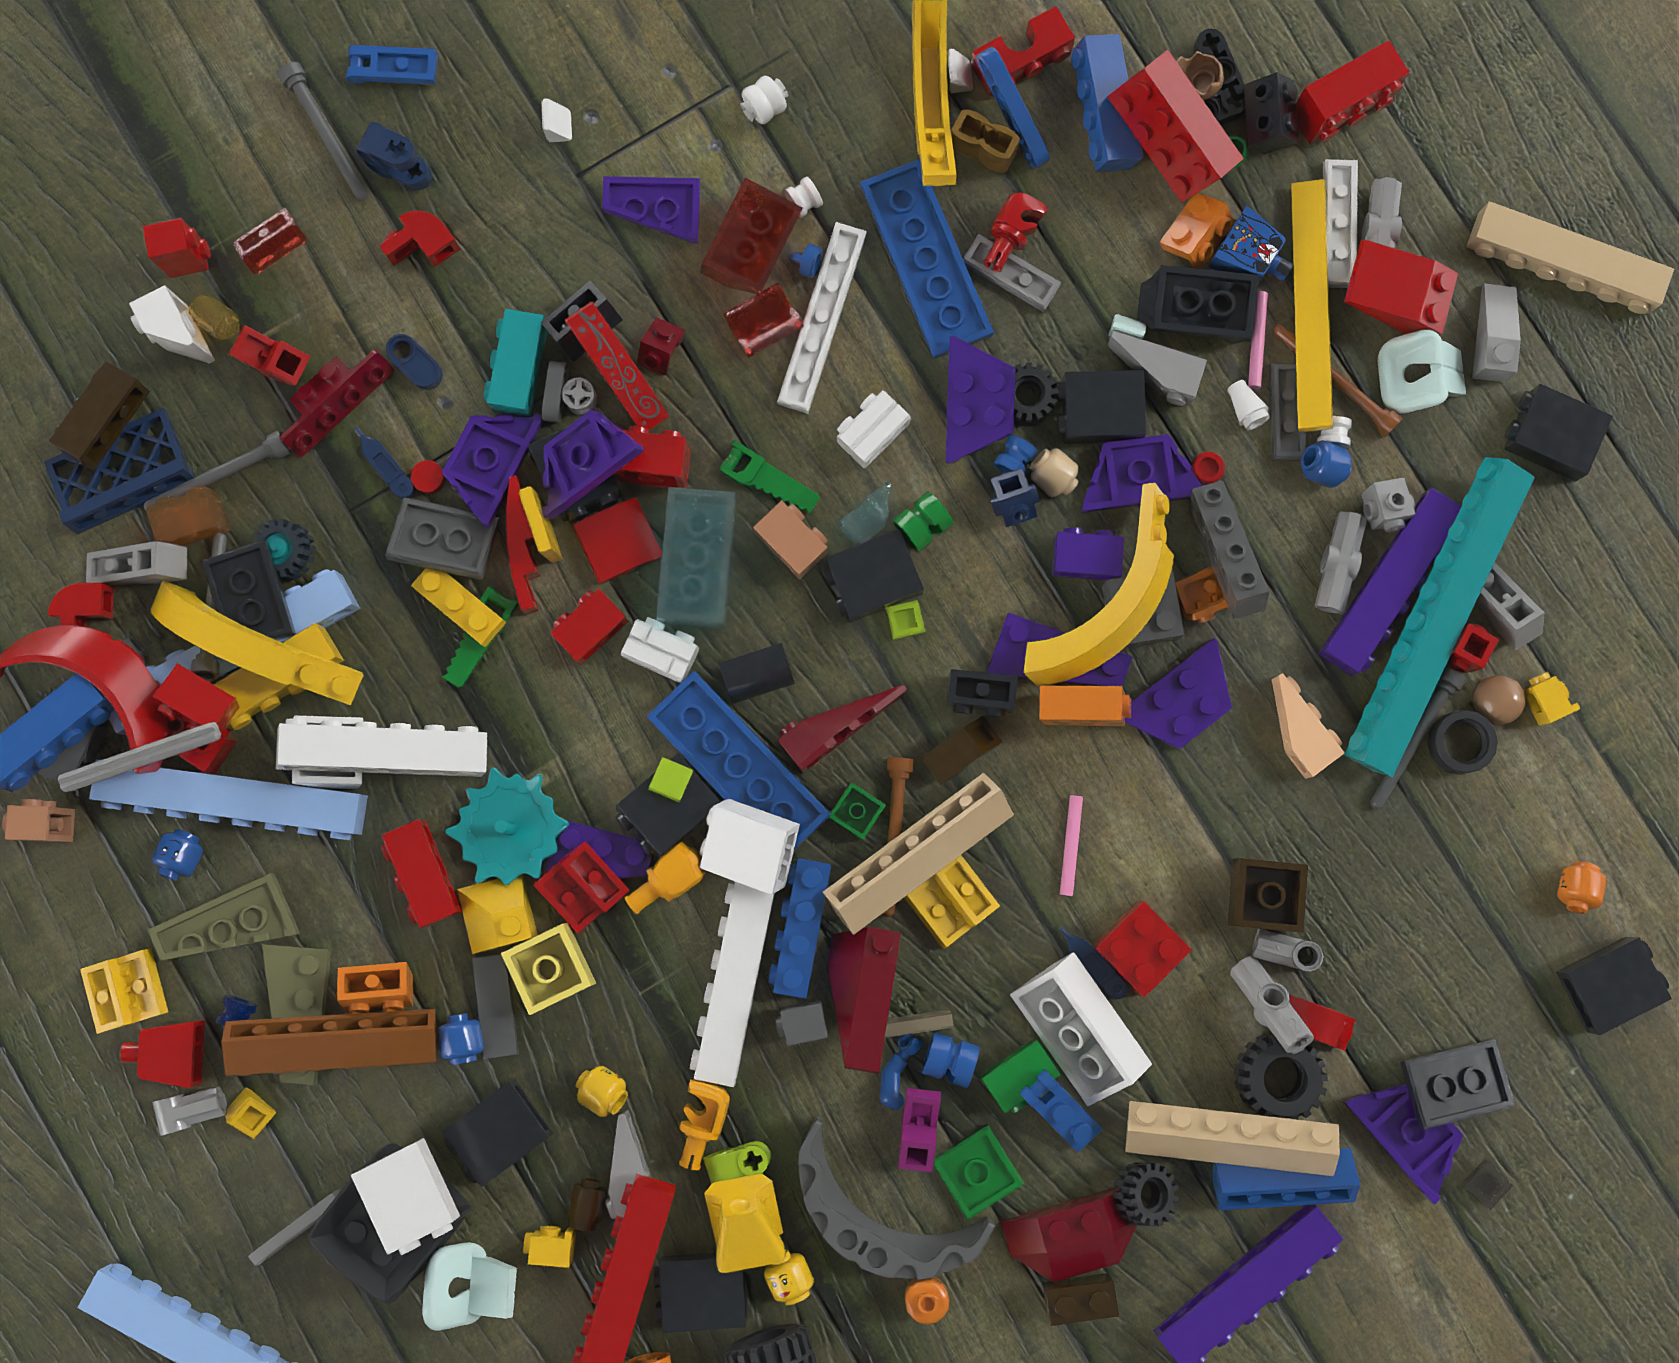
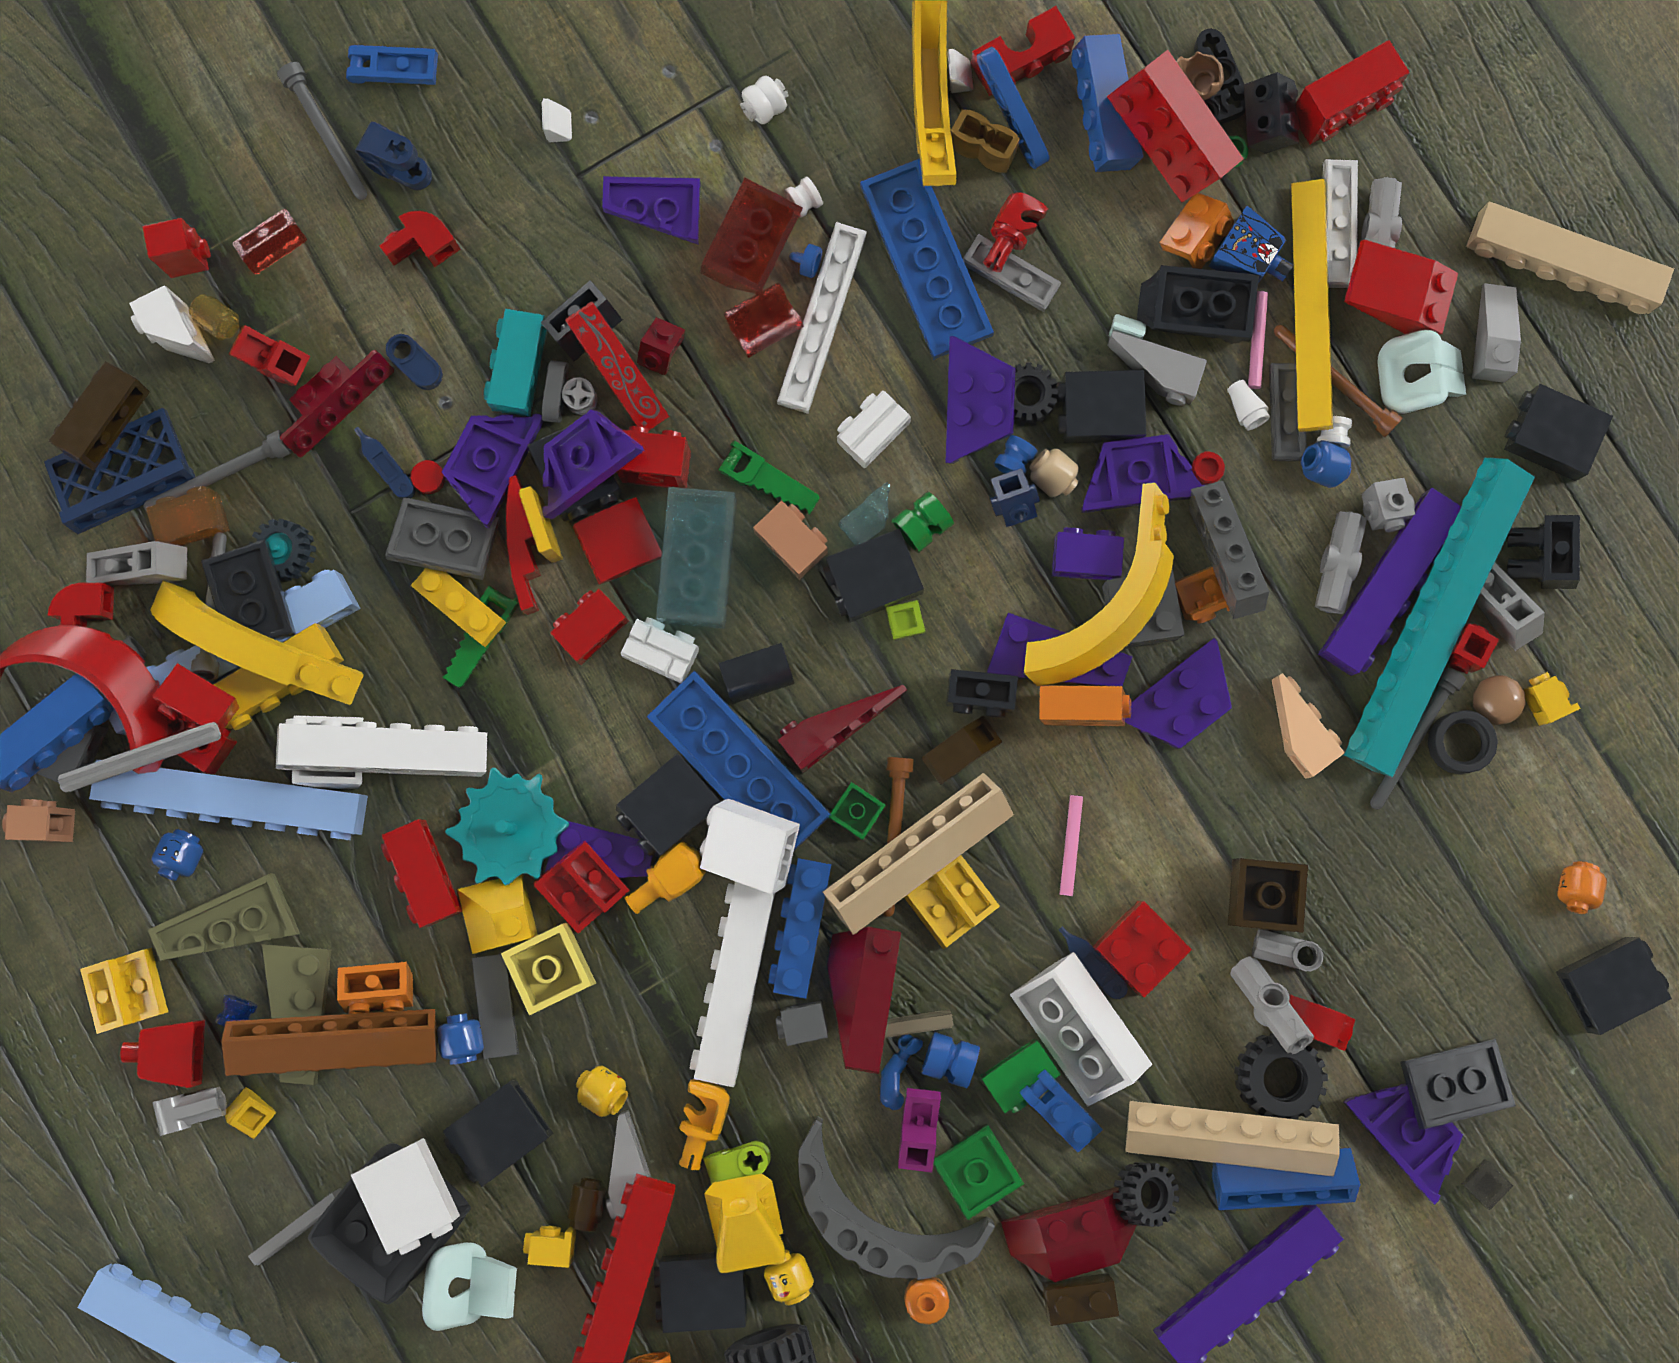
lime tile [649,757,693,803] -> none
none -> black brick [1507,515,1580,589]

